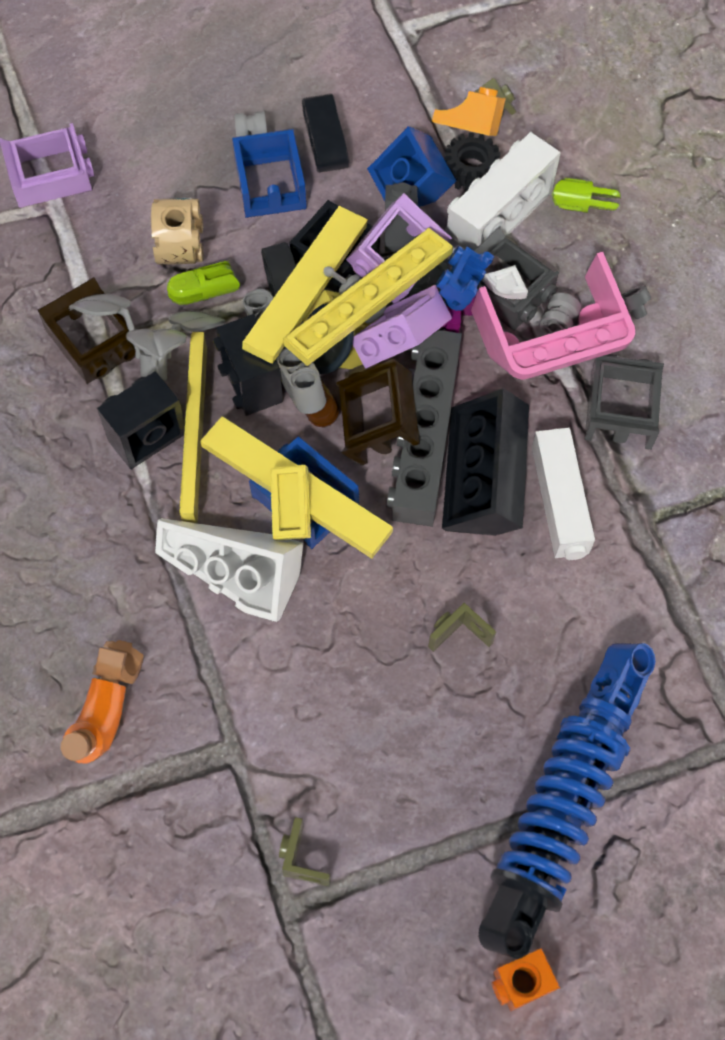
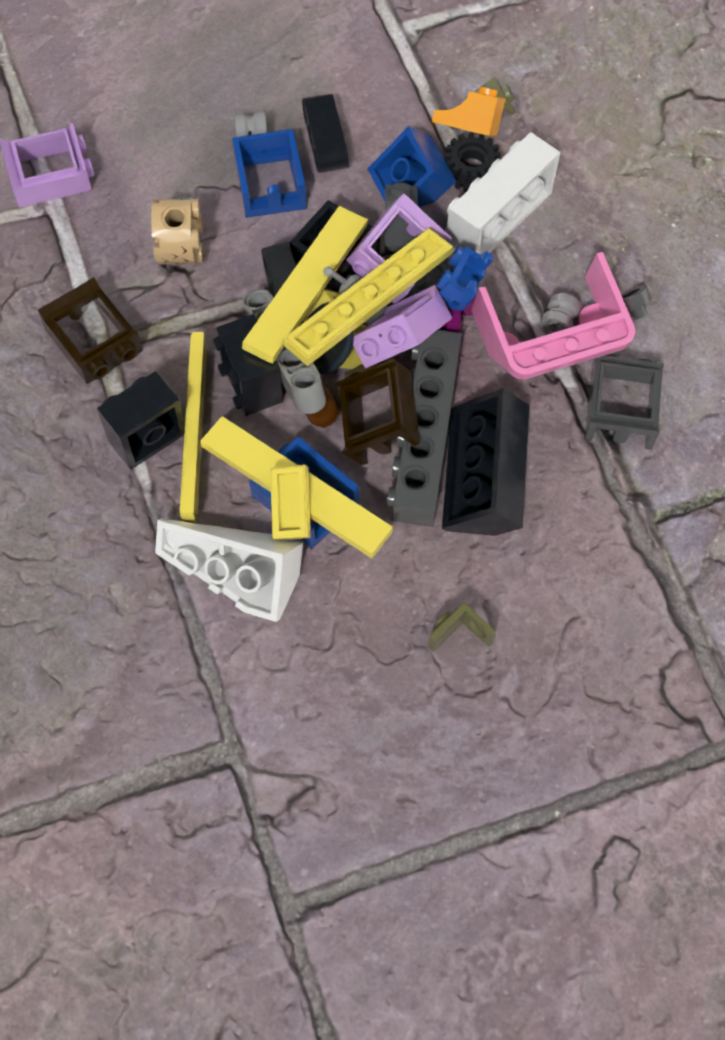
piece [61,640,144,764] -> none
light grey plant [69,294,225,381] -> none
lime arm [167,260,240,305] -> none
olive bracket [279,817,331,887] -> none
dark grey window [474,227,559,331] -> none
piece [478,643,656,959] -> none
white tile [484,266,528,299] -> none
orange brick [491,948,560,1012] -> none
white brick [532,428,595,560] -> none
lime arm [552,178,621,213] -> none

